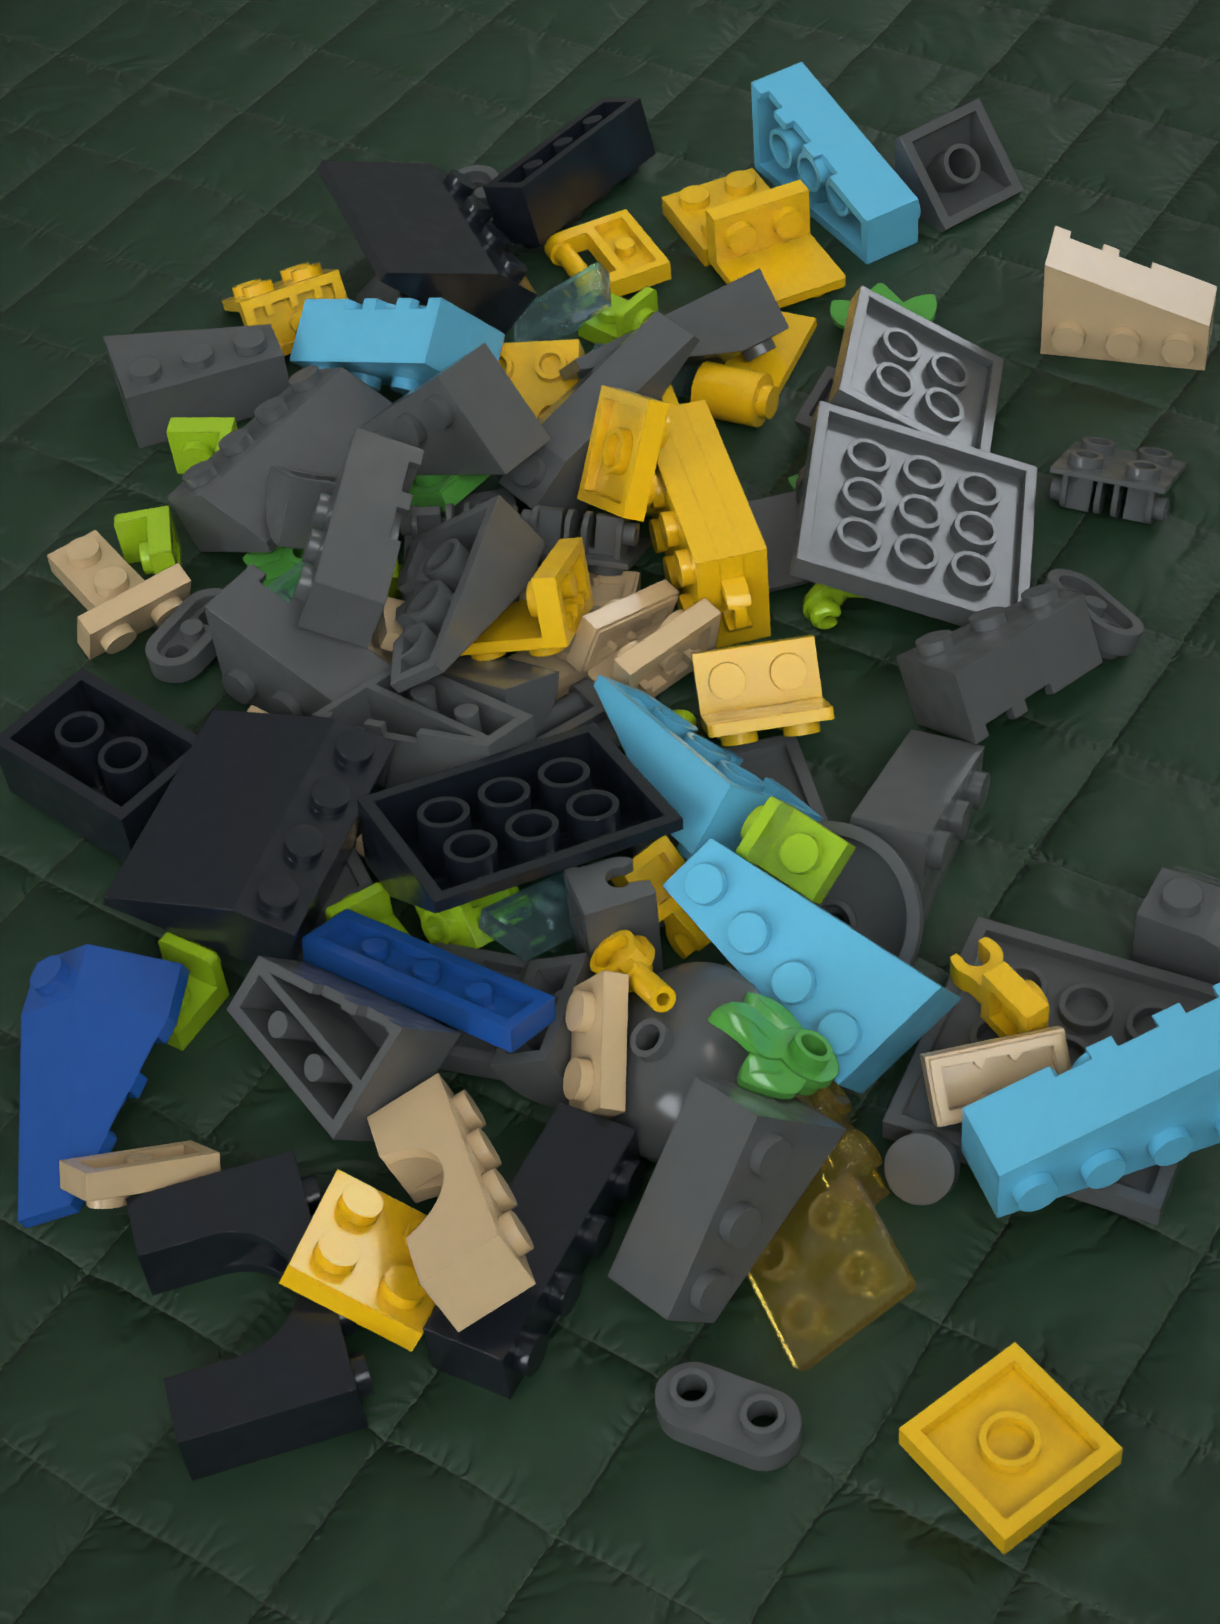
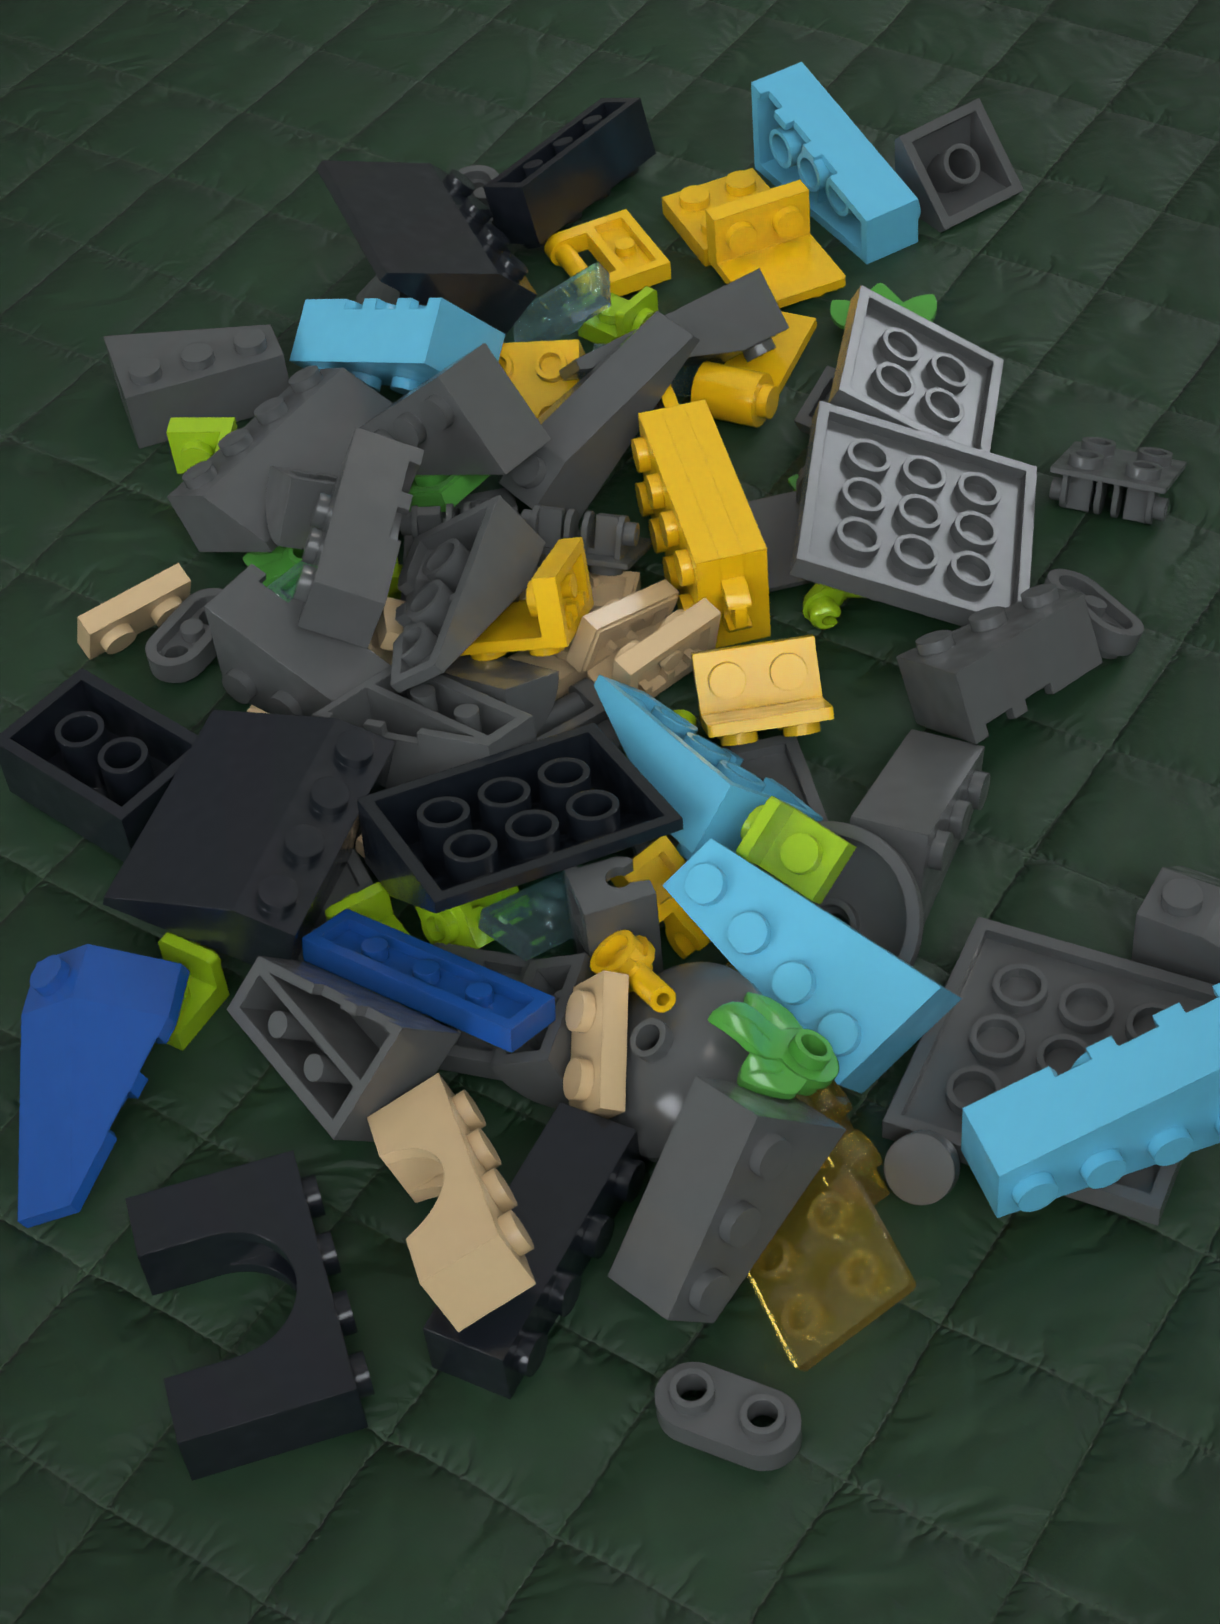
tan plate [47,530,145,611] -> none
tan plate [59,1140,221,1209] -> none
lime bracket [114,505,183,575] -> none
yellow bracket [222,262,348,356] -> none
yellow plate [279,1169,436,1352] -> none
yellow plate [577,385,670,522] -> none
yellow plate [899,1342,1123,1555] -> none
tan plate [920,1025,1071,1127] -> none
yellow plate [950,937,1050,1037] -> none
tan wedge [1040,226,1217,371] -> none

